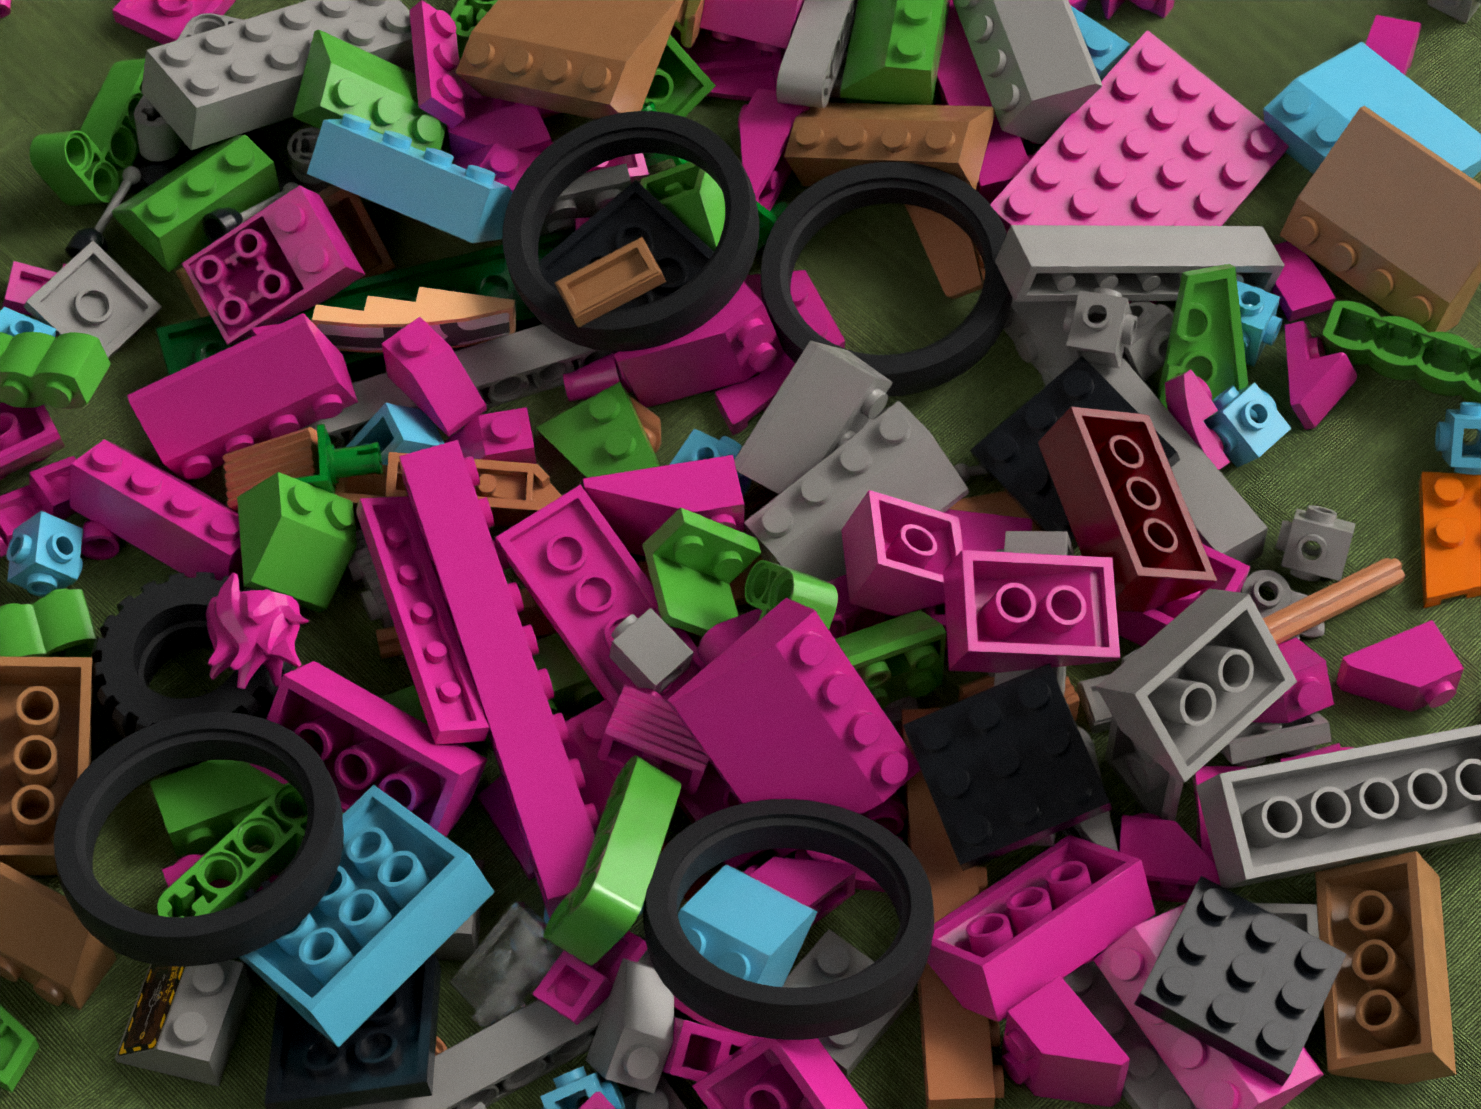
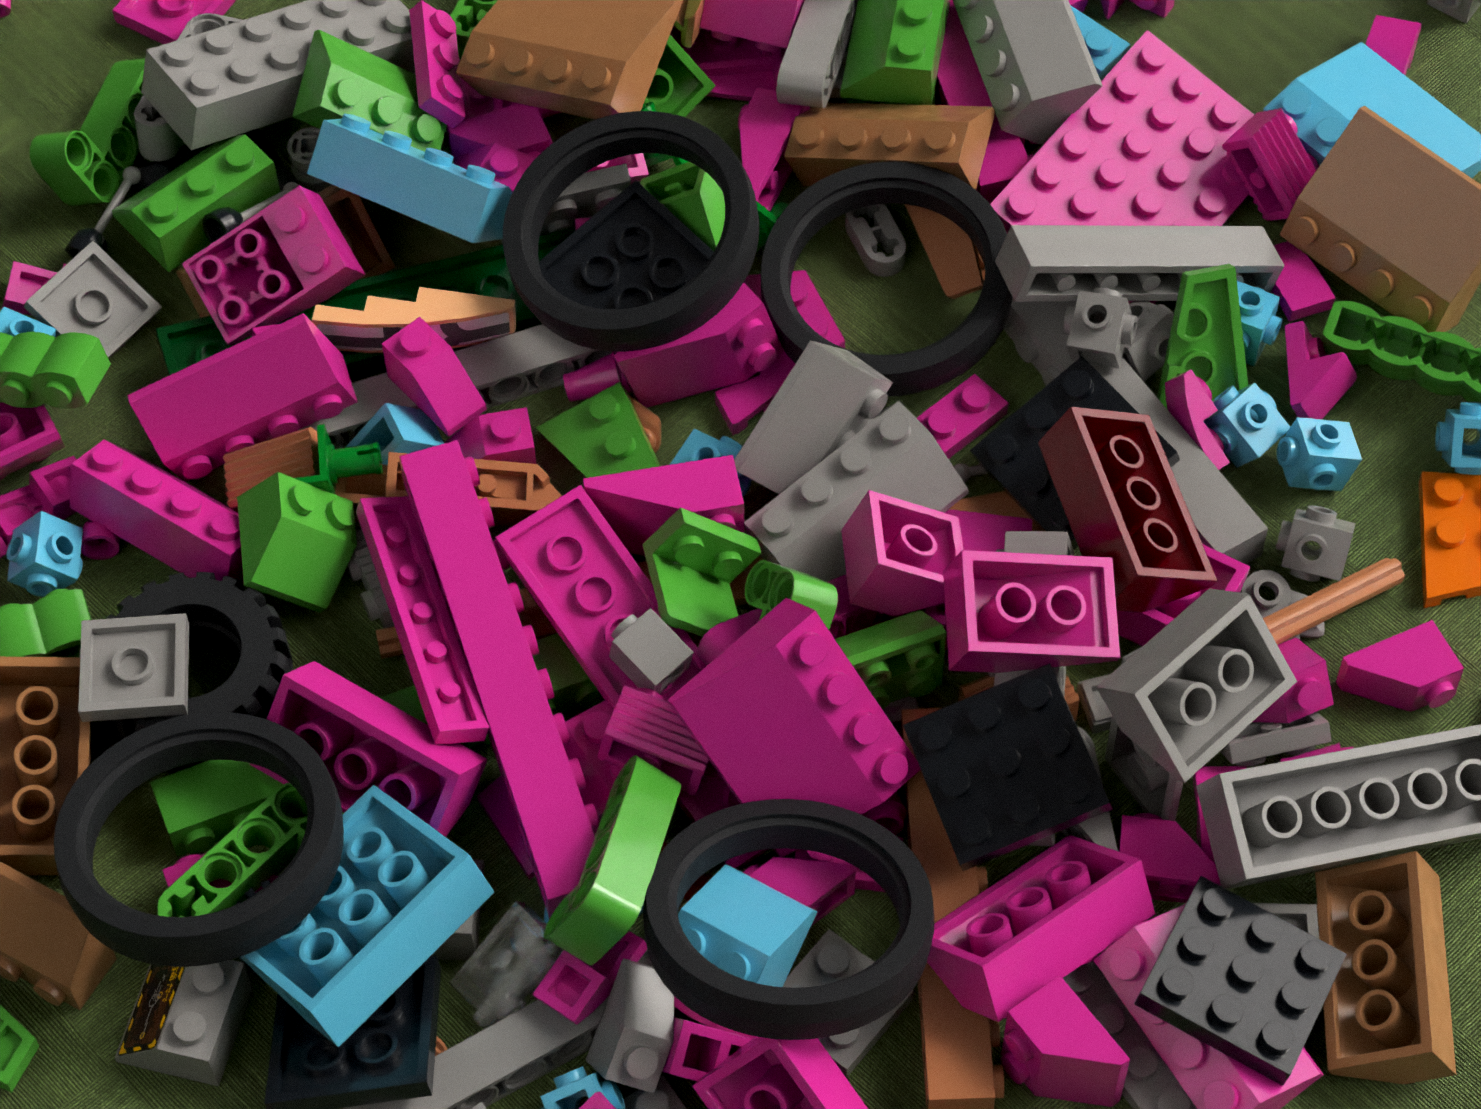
dark pink hair [206,572,308,689] -> none
medium nougat tile [555,237,666,328] -> none
none -> light grey plate [78,613,189,722]
none -> light grey beam [845,204,906,277]
none -> dark pink plate [917,373,1009,459]
none -> dark pink brick [1222,108,1319,221]
none -> medium azure brick [1276,417,1362,491]

